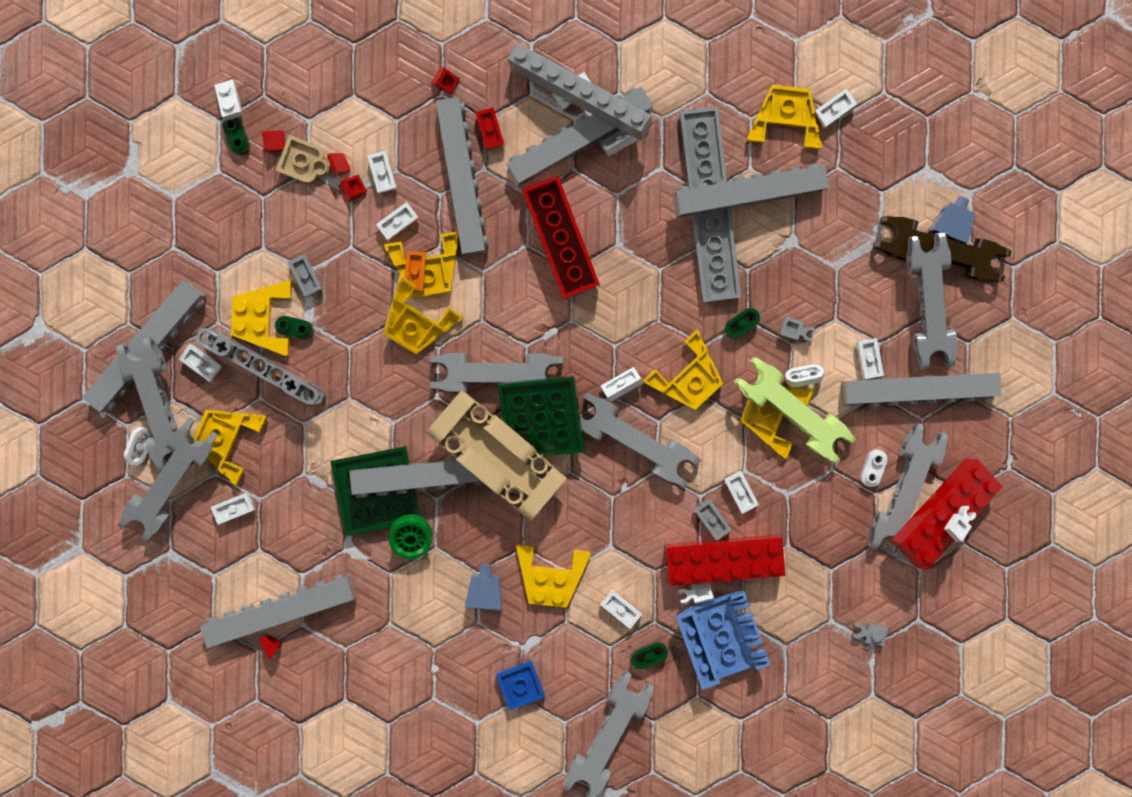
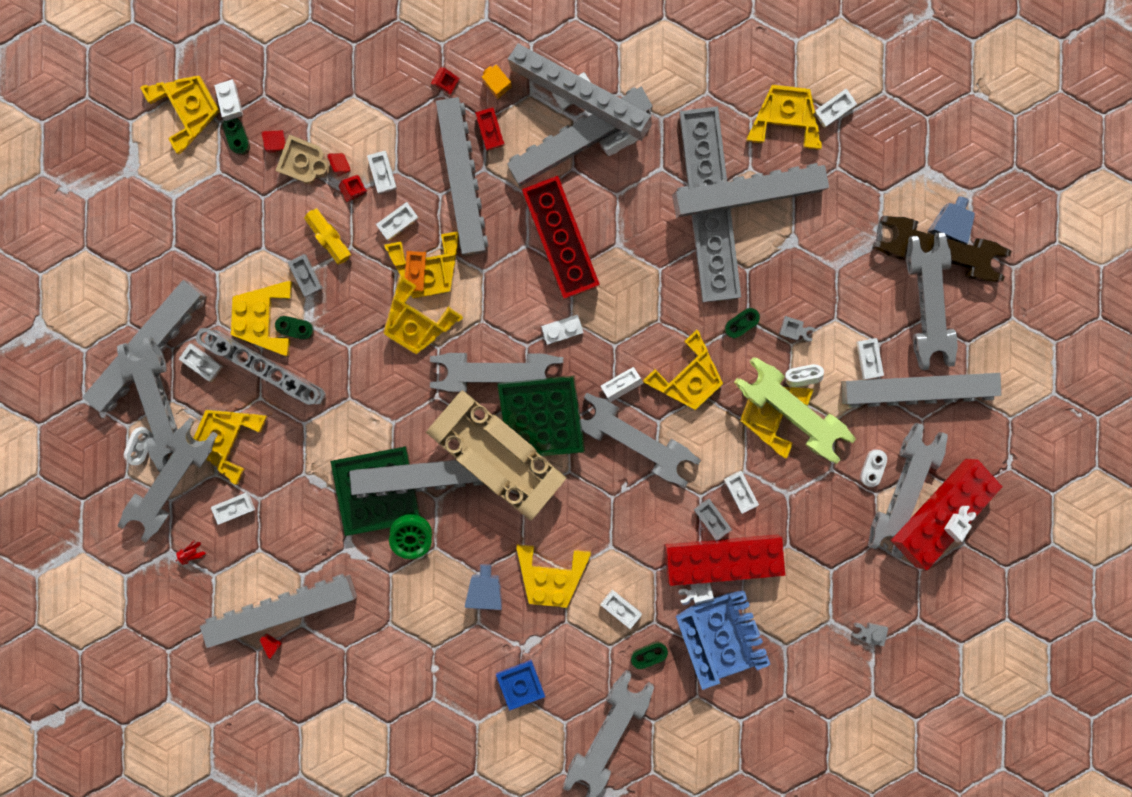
none -> yellow wing [140,76,220,155]
none -> red piece [175,540,206,565]
none -> yellow piece [304,208,352,265]
none -> light orange brick [481,64,512,99]
none -> white plate [541,315,584,345]

